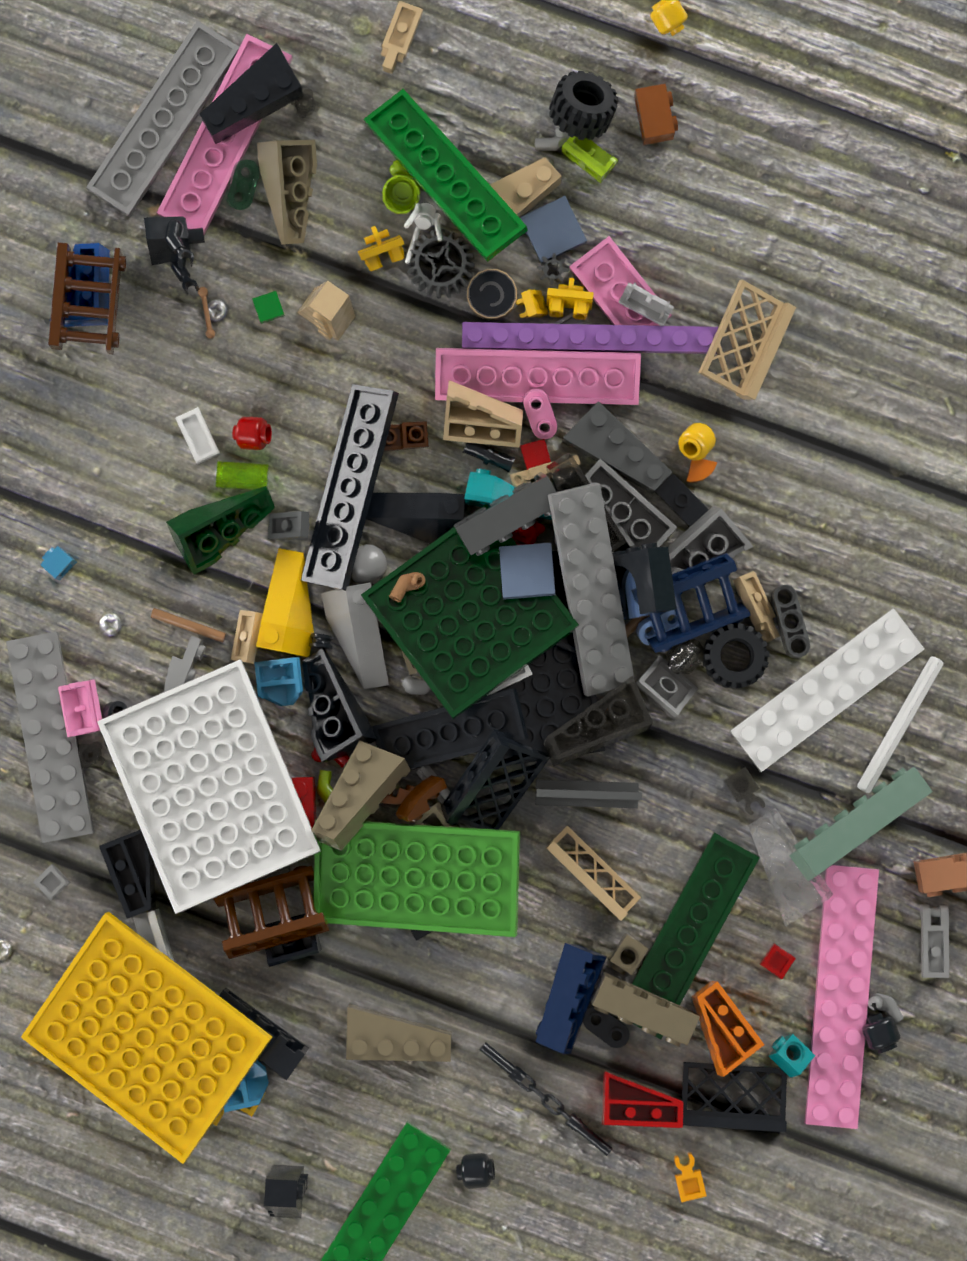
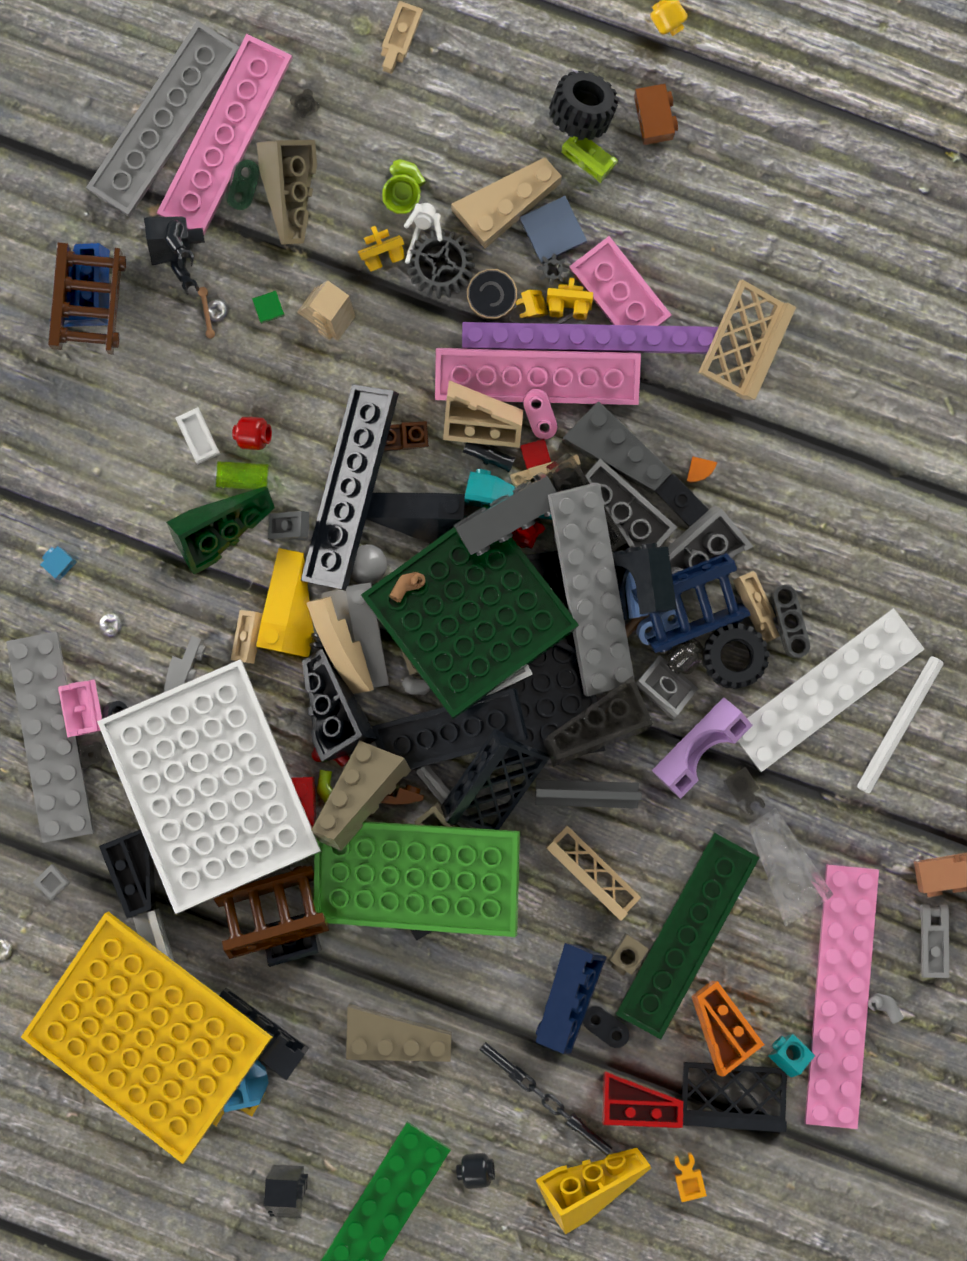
medium nougat bar [151,608,226,643] -> none
black wedge [200,43,304,144] -> none
dark azure slope [254,657,303,706] -> none
green plate [364,89,528,262] -> none
reddish brown slope [396,775,447,822] -> none
sand blue tile [499,543,555,599] -> none
light grey arm [535,126,570,151] -> none
dark tan wedge [590,971,700,1047] -> none
light grey hinge [618,282,674,326] -> none
yellow head [678,423,716,460] -> none
red tile [760,943,796,979] -> none
sand green brick [789,766,933,881] -> none
black head [862,1013,901,1054] -> none
none -> tan slope [307,596,374,694]
none -> yellow wedge [536,1148,651,1234]
none -> lavender arch [652,697,753,799]

